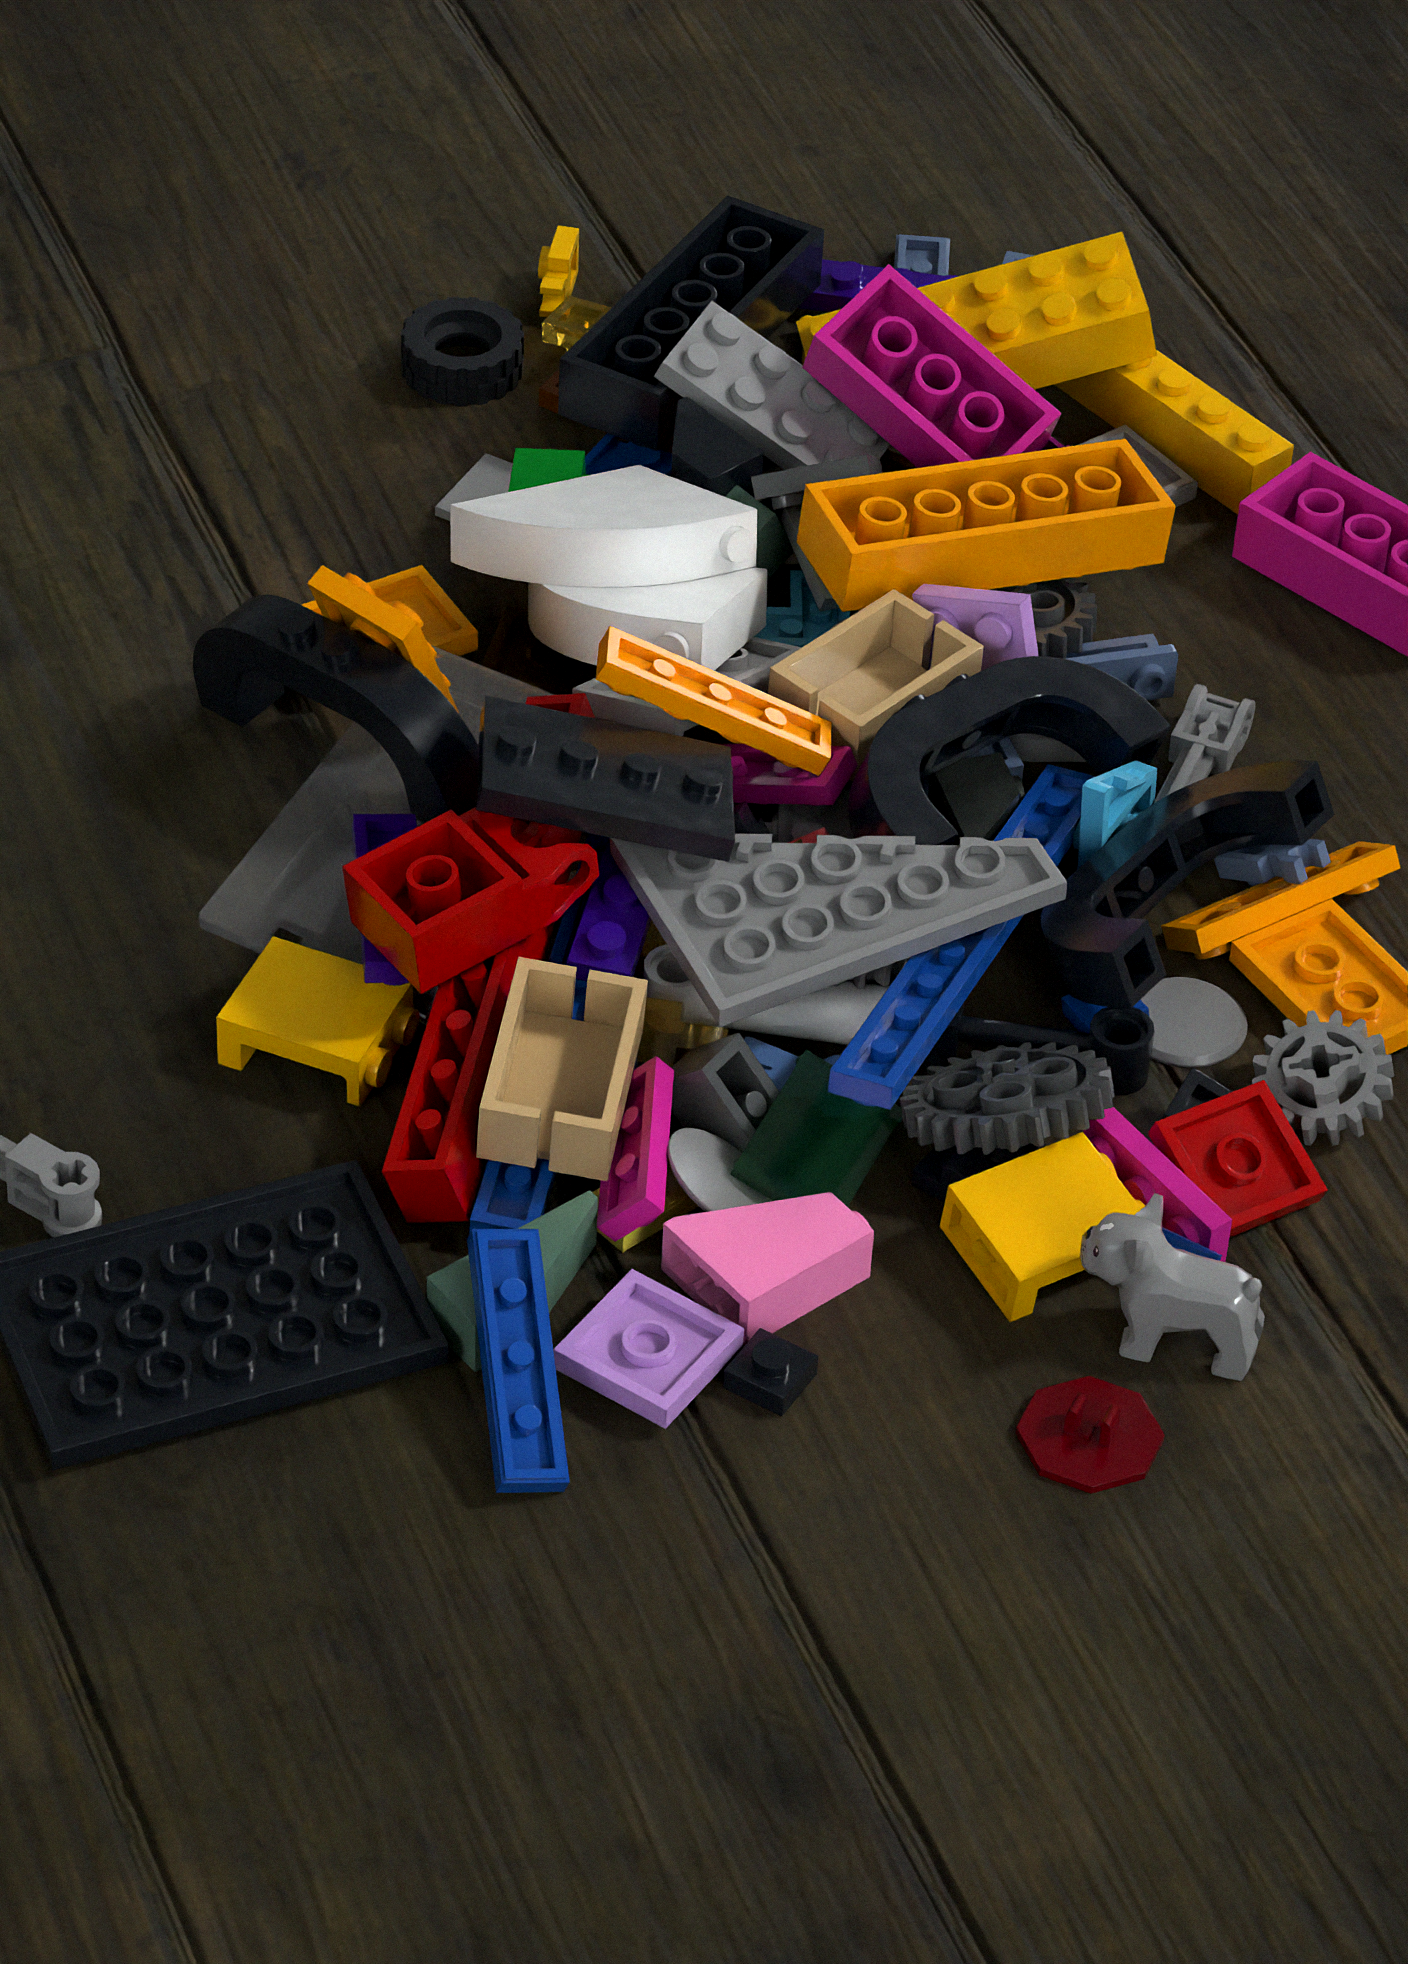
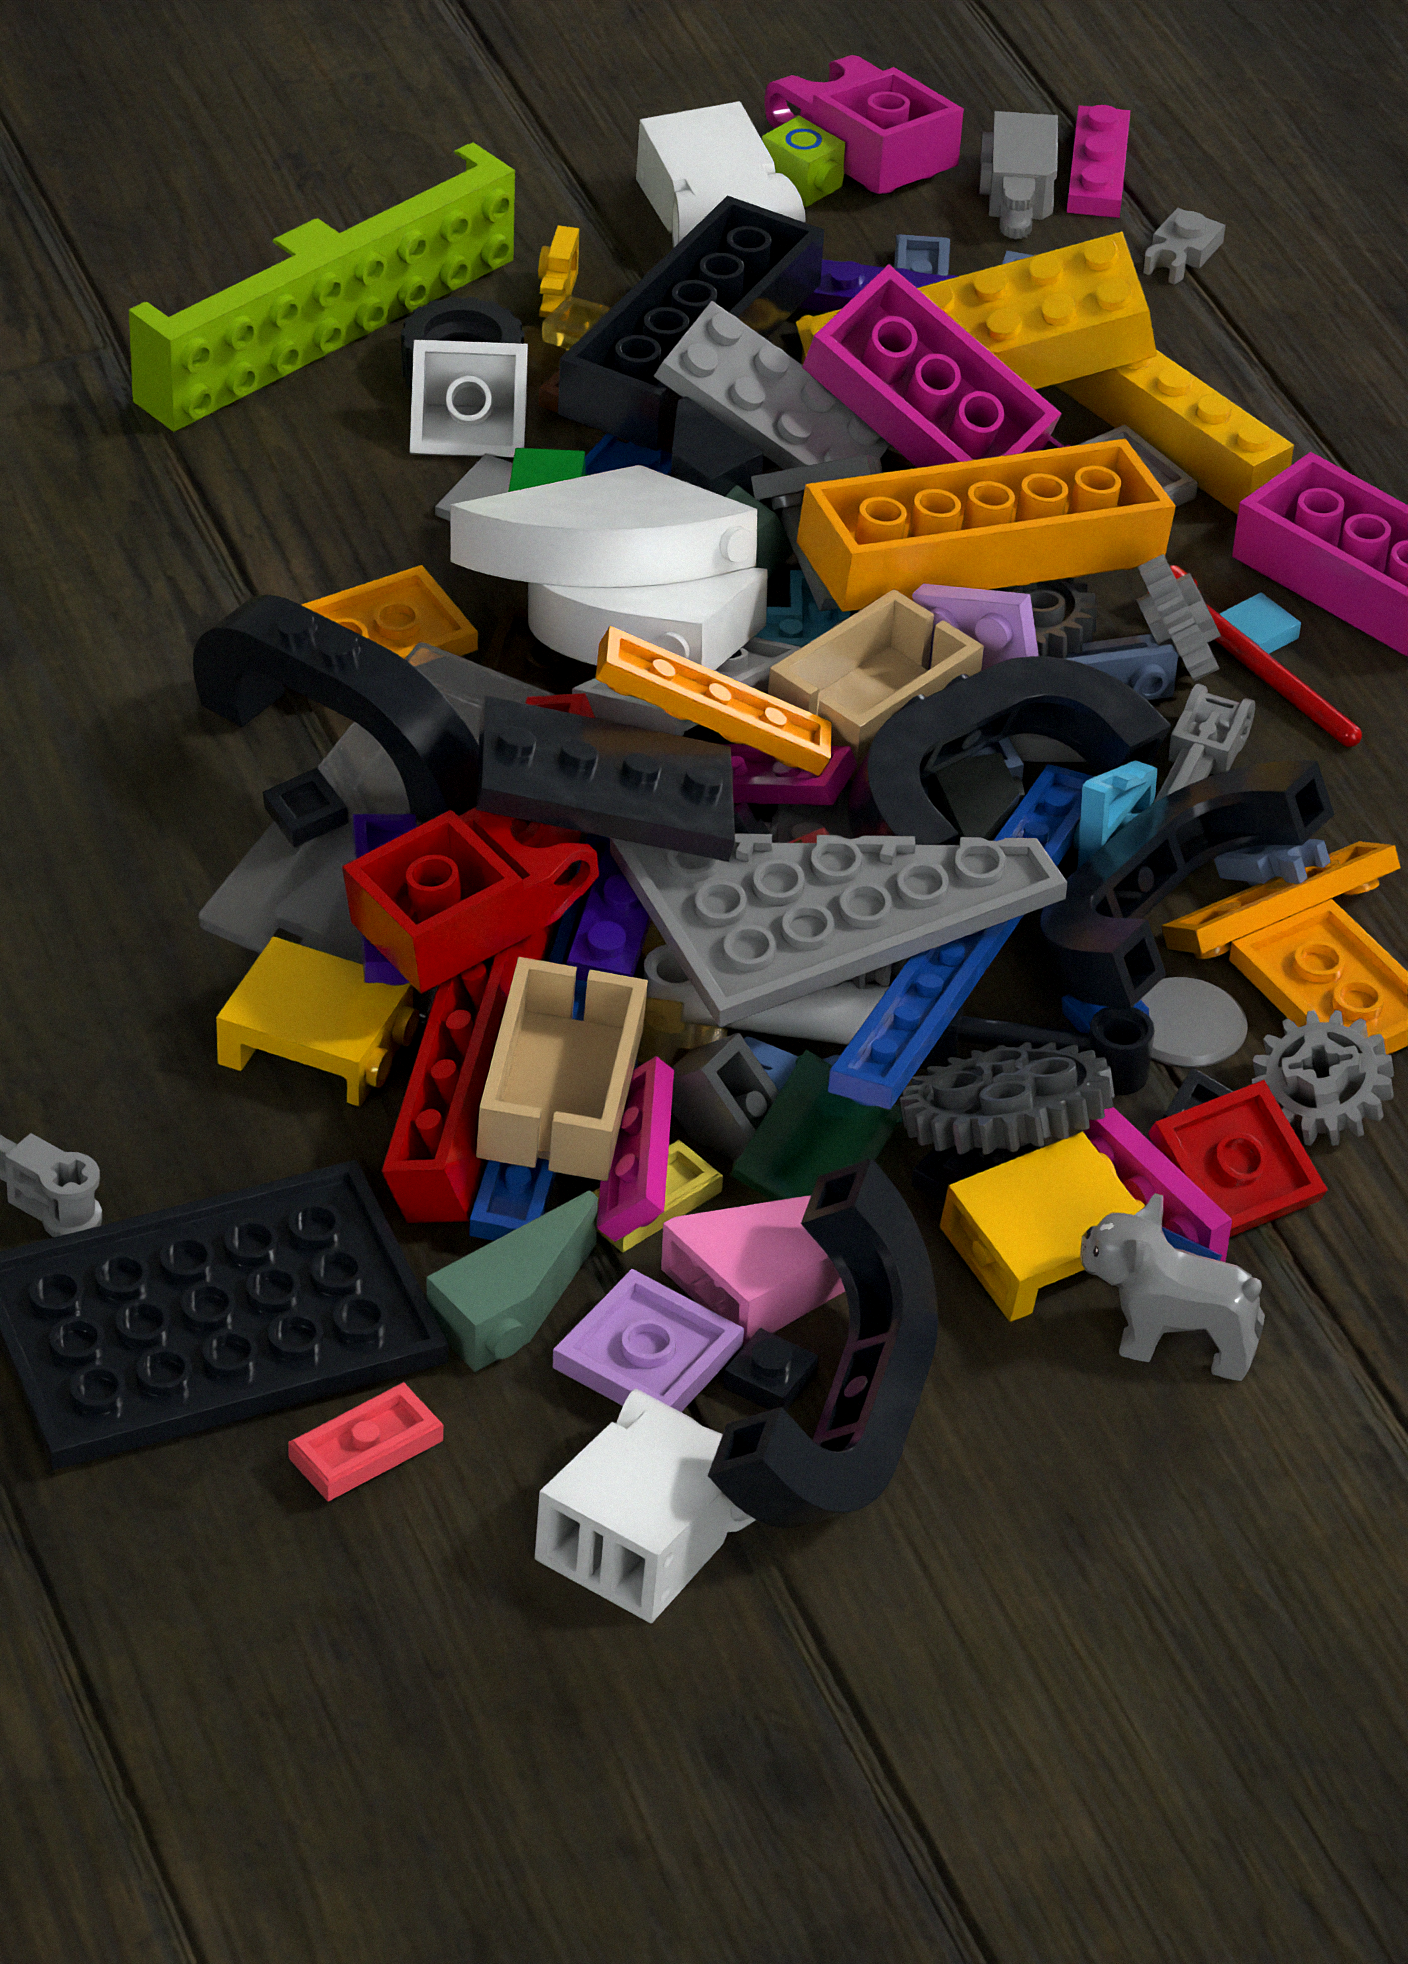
light orange plate [307,565,459,713] -> none
blue tile [467,1229,570,1493] -> none
light grey piece [667,1128,775,1212] -> none
dark red piece [1016,1376,1165,1494] -> none
none -> lime piece [129,142,515,432]
none -> black plate [262,767,349,848]
none -> coral plate [288,1382,444,1502]
none -> white slope [410,340,528,458]
none -> white piece [535,1388,756,1624]
none -> white piece [636,101,805,248]
none -> black arch [707,1158,938,1528]
none -> lime brick [762,115,845,207]
none -> dark pink brick [765,55,964,194]
none -> light grey hinge [979,111,1058,240]
none -> dark pink plate [1067,105,1131,218]
none -> light grey gear [1136,554,1221,681]
none -> light grey plate [1143,207,1225,284]
none -> red piece [1147,565,1362,747]
none -> medium azure tile [1220,592,1301,654]

